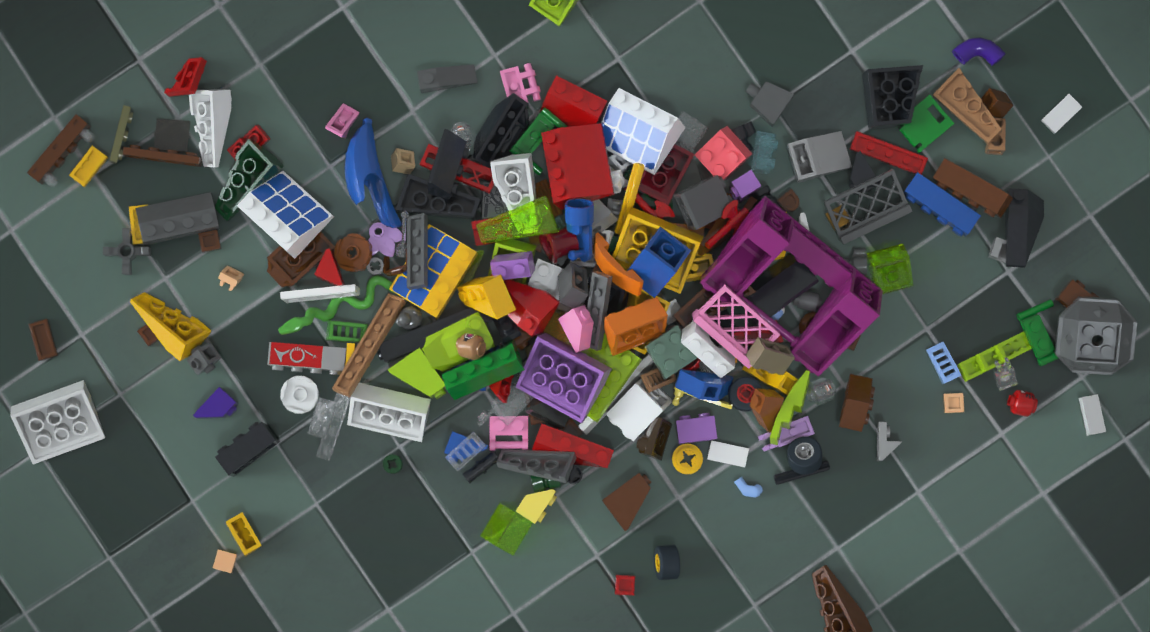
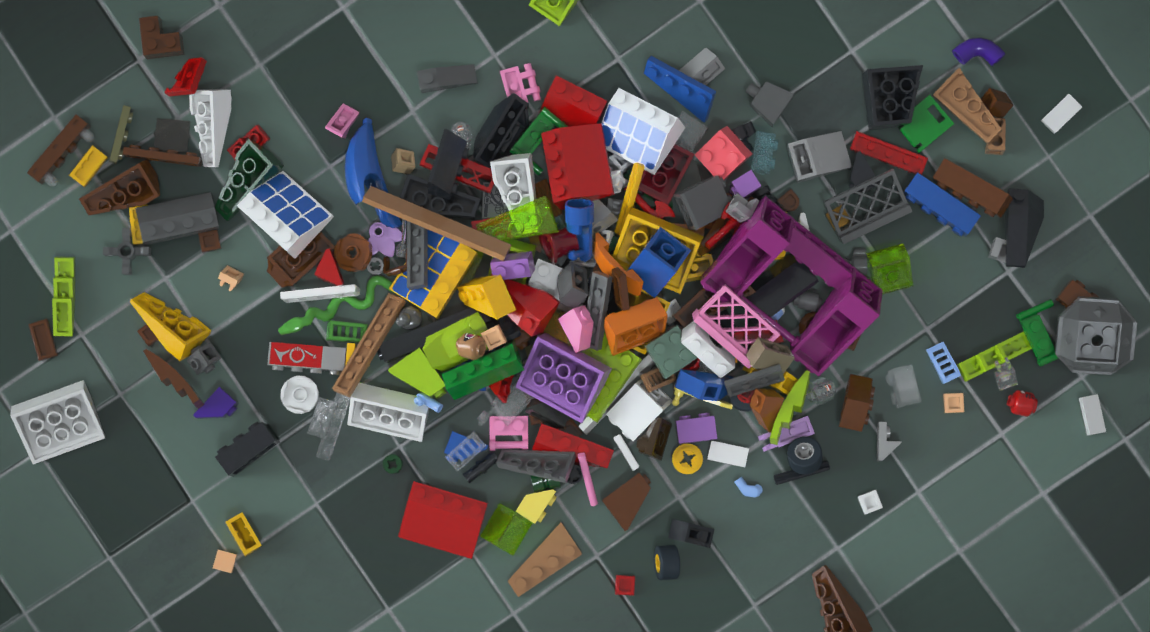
none -> lime slope [52,257,75,336]
none -> reddish brown wedge [79,159,160,215]
none -> reddish brown brick [139,16,185,59]
none -> reddish brown slope [143,349,205,409]
none -> medium nougat tile [362,186,511,261]
none -> red slope [398,481,488,559]
none -> light blue arm [414,393,443,413]
none -> light nougat tile [480,324,507,351]
none -> medium nougat wing [508,522,582,597]
none -> bright pink bar [577,453,598,506]
none -> reddish brown tile [612,267,630,311]
none -> white tile [613,435,639,471]
none -> blue wing [644,56,716,123]
none -> black slope [668,519,715,548]
none -> light grey panel [679,48,725,85]
none -> dark grey tile [724,364,785,397]
none -> light grey panel [726,193,759,223]
none -> white tile [858,490,883,515]
none -> clear brick [885,364,922,408]

